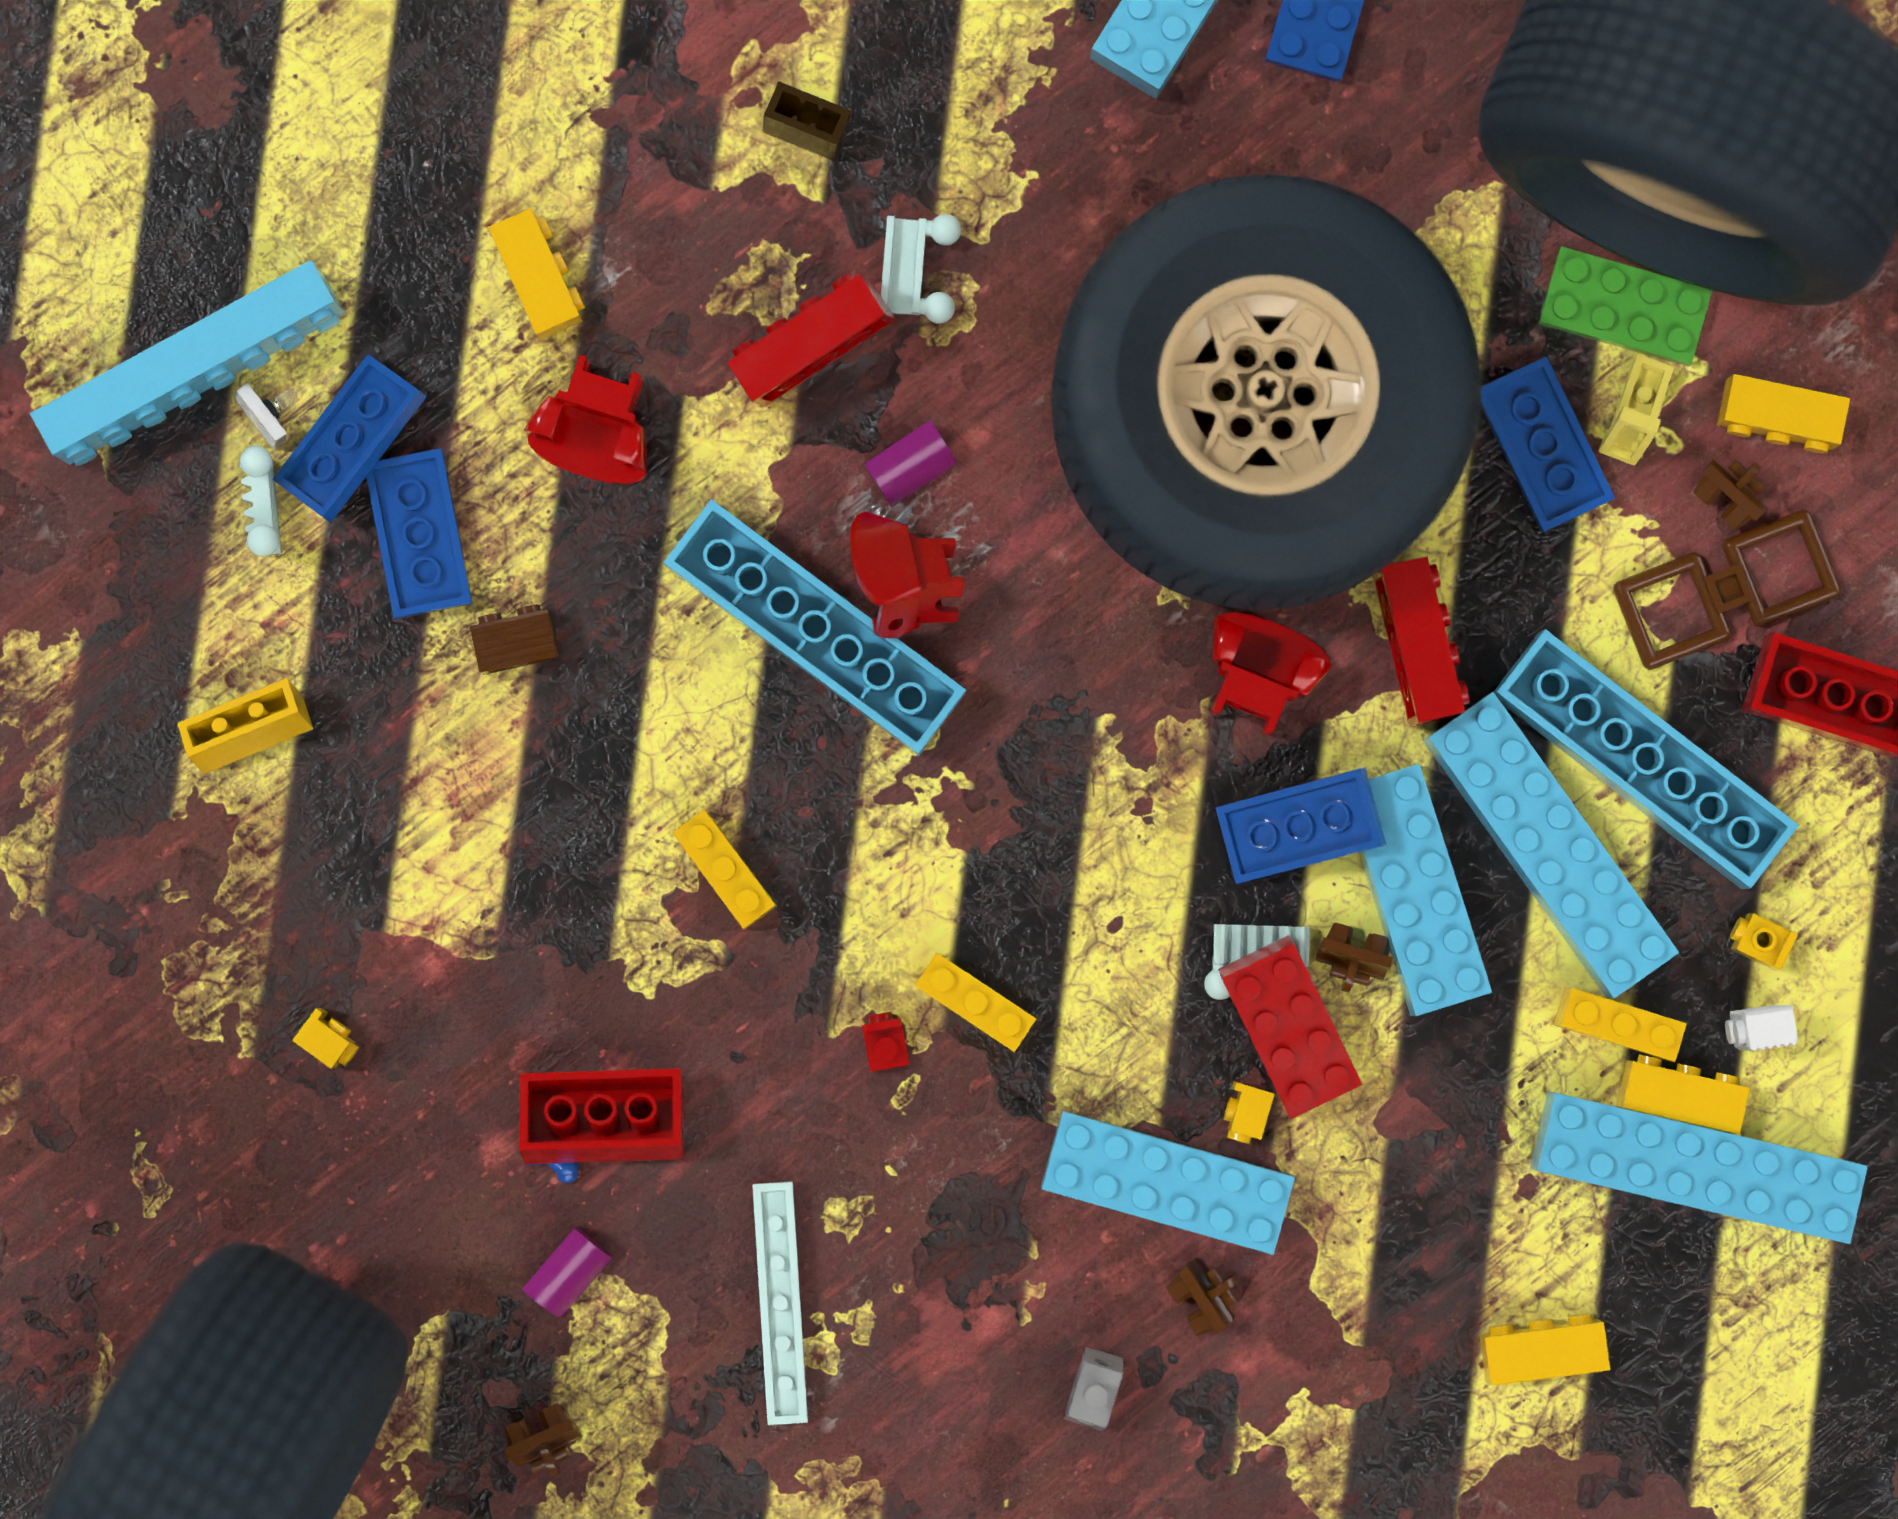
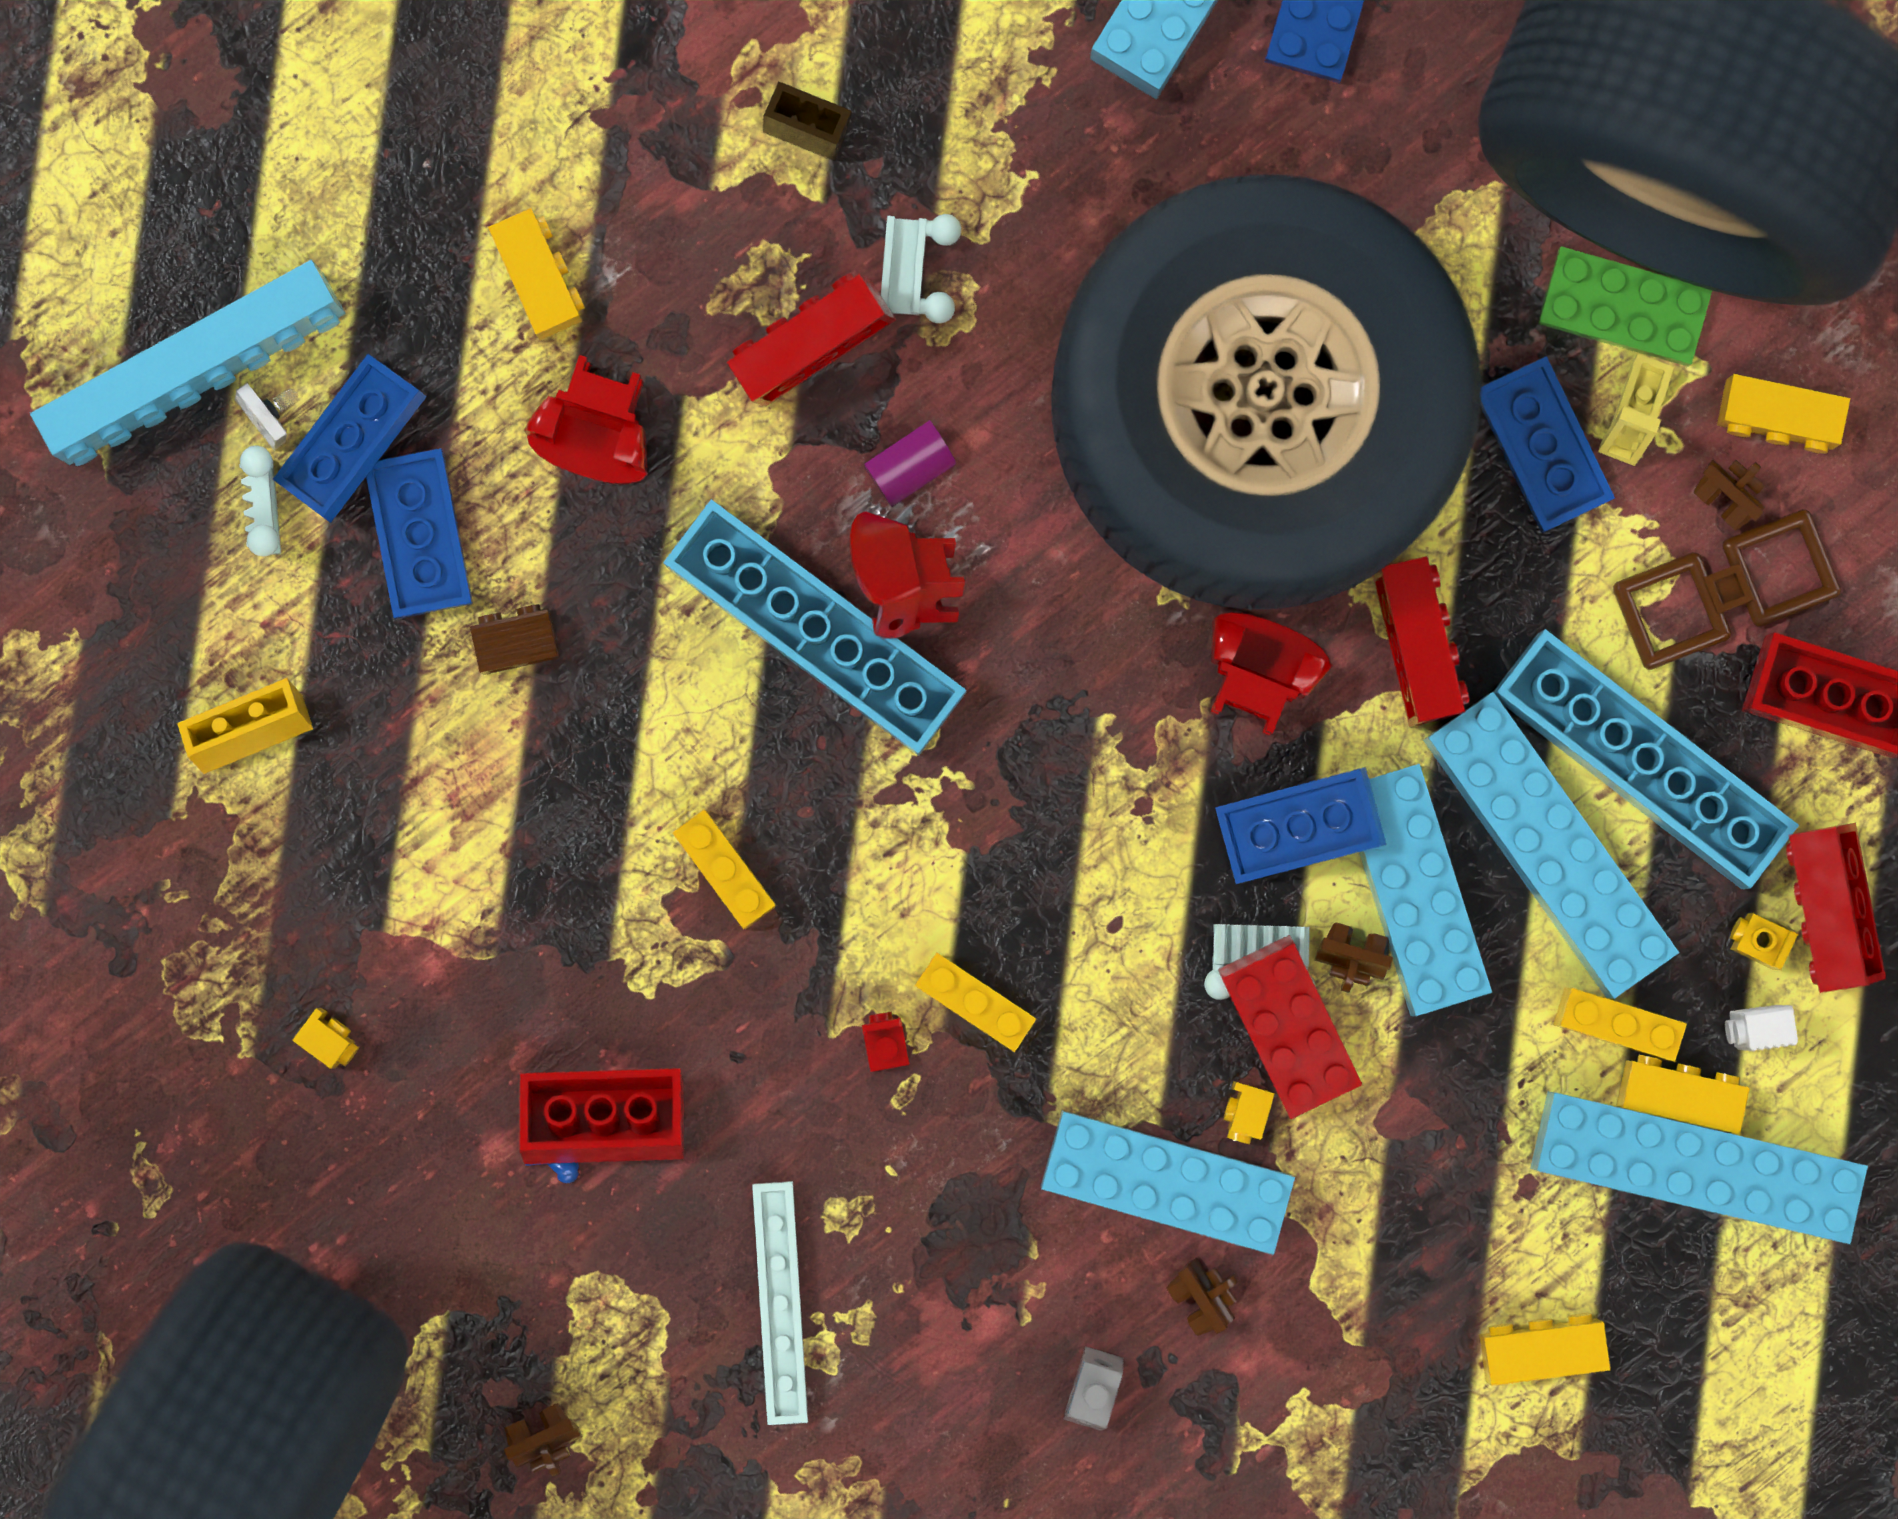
magenta brick [522,1226,613,1318] -> none
none -> red brick [1786,823,1886,993]

